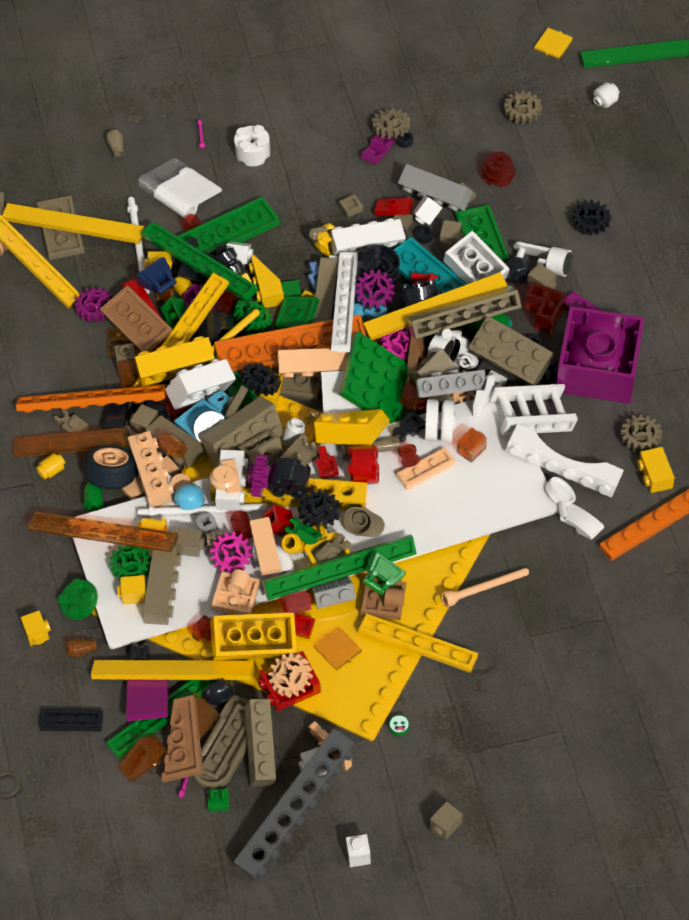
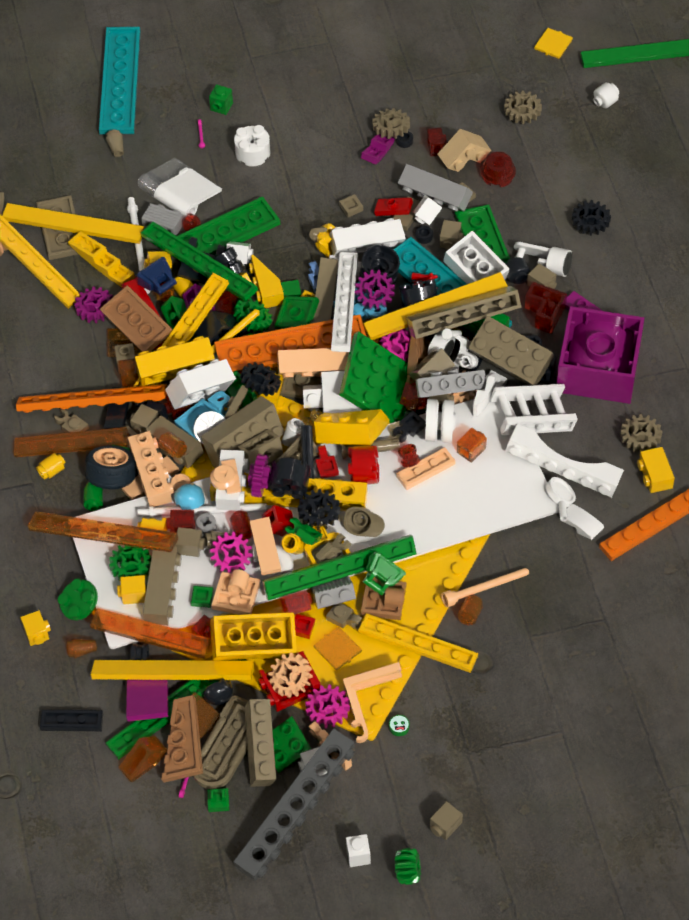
none -> yellow slope [68,231,135,287]
none -> clear orange tile [90,608,211,659]
none -> teal plate [99,27,141,134]
none -> light grey brick [142,203,184,236]
none -> clear red brick [166,510,195,537]
none -> green tile [191,586,214,608]
none -> green brick [209,84,233,115]
none -> green hinge [272,716,311,773]
none -> black axle [301,425,314,479]
none -> white brick [303,385,323,411]
none -> dark pink gear [305,684,350,728]
none -> dark tan plate [326,603,362,630]
none -> light nougat hinge [343,662,402,743]
none -> green gear [394,848,421,885]
none -> clear red brick [427,127,448,156]
none -> tan brick [438,129,491,172]
none -> clear orange brick [457,595,483,625]

